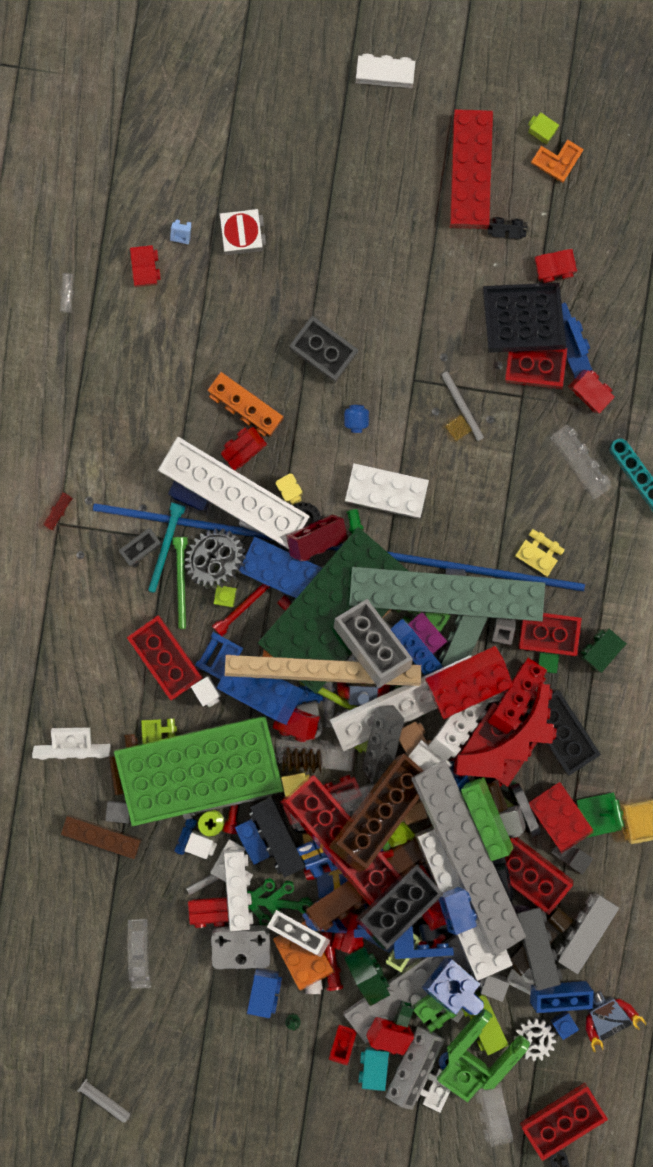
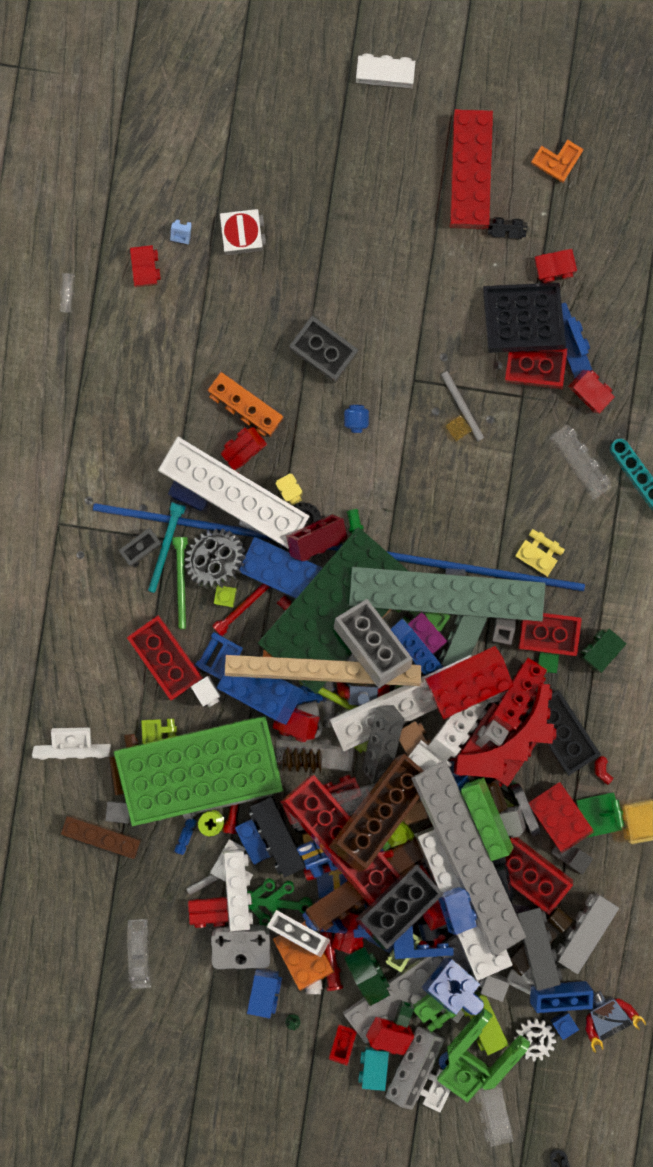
clear red pin [43,492,73,531] -> none
light grey axle [77,1079,130,1123] -> none
white brick [185,830,217,859] -> none
light yellow brick [282,771,310,797] -> none
white brick [345,464,429,519] -> none
red brick [520,1082,608,1161] -> none
lime brick [528,112,559,145] -> none
none -> light grey bracket [475,720,508,747]
none -> red arm [594,756,614,785]

